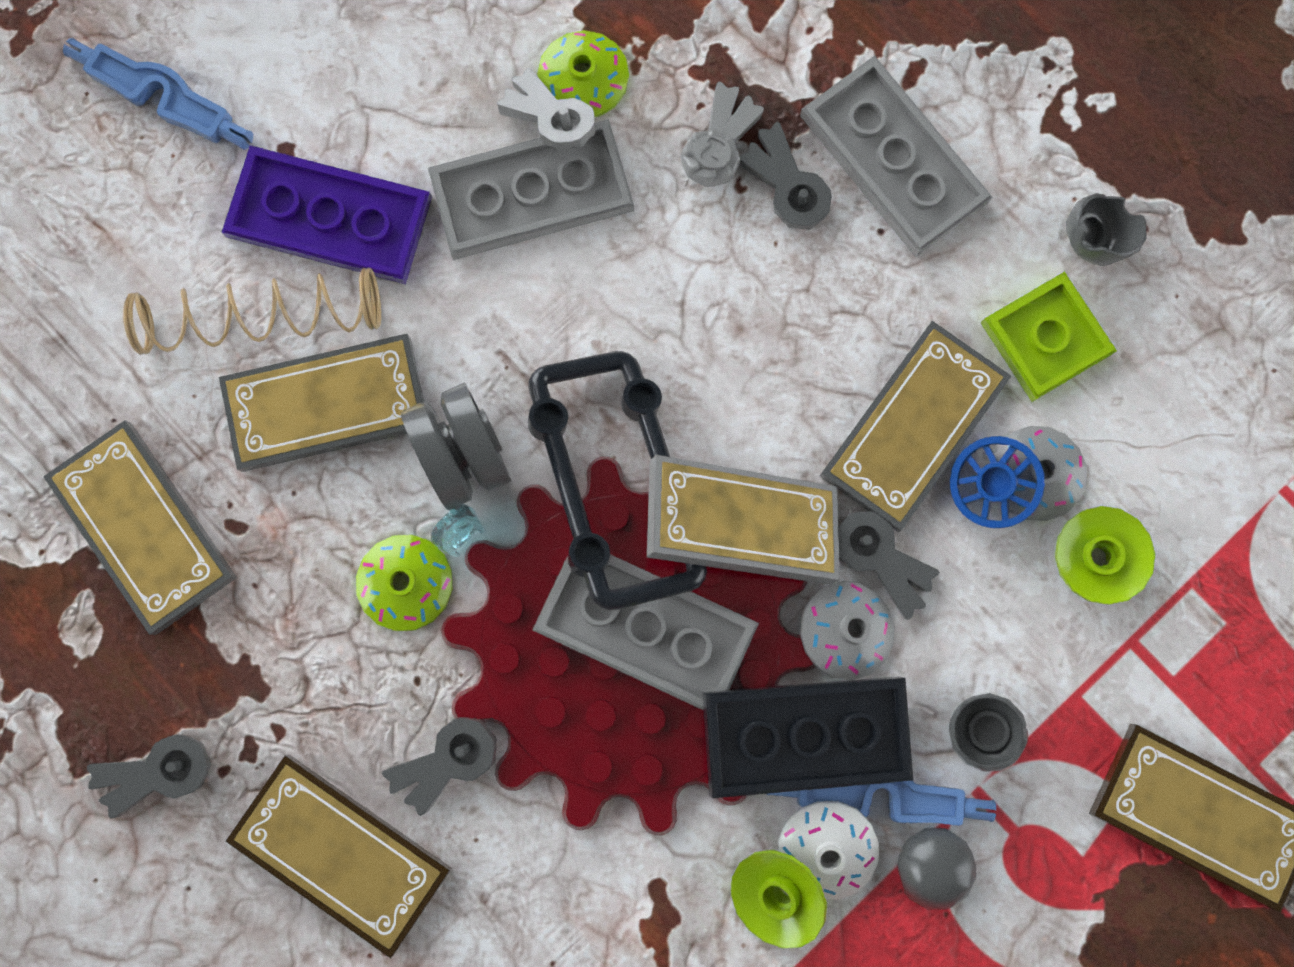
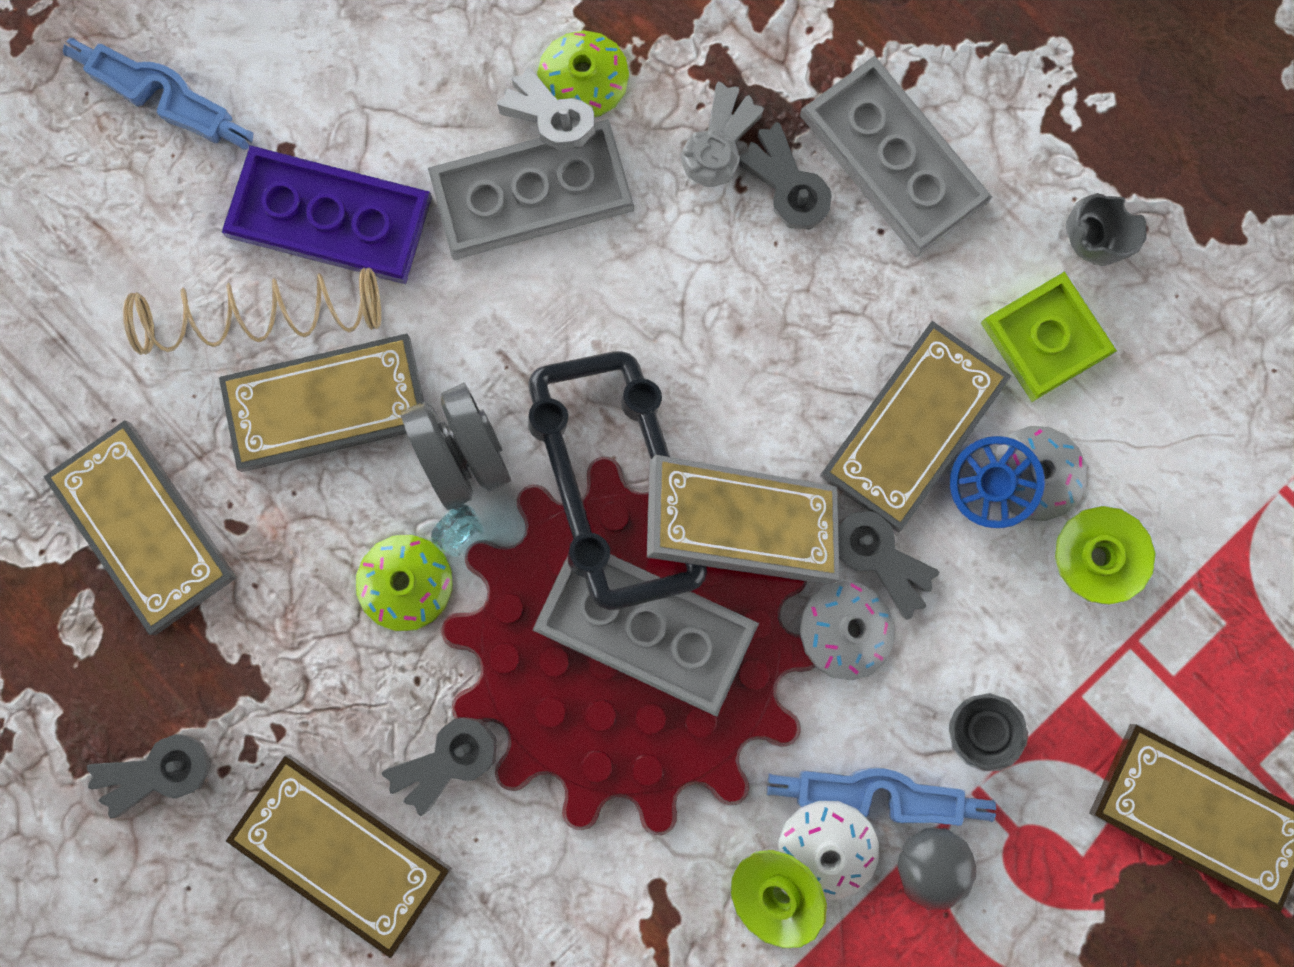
black tile [702,676,913,799] -> none

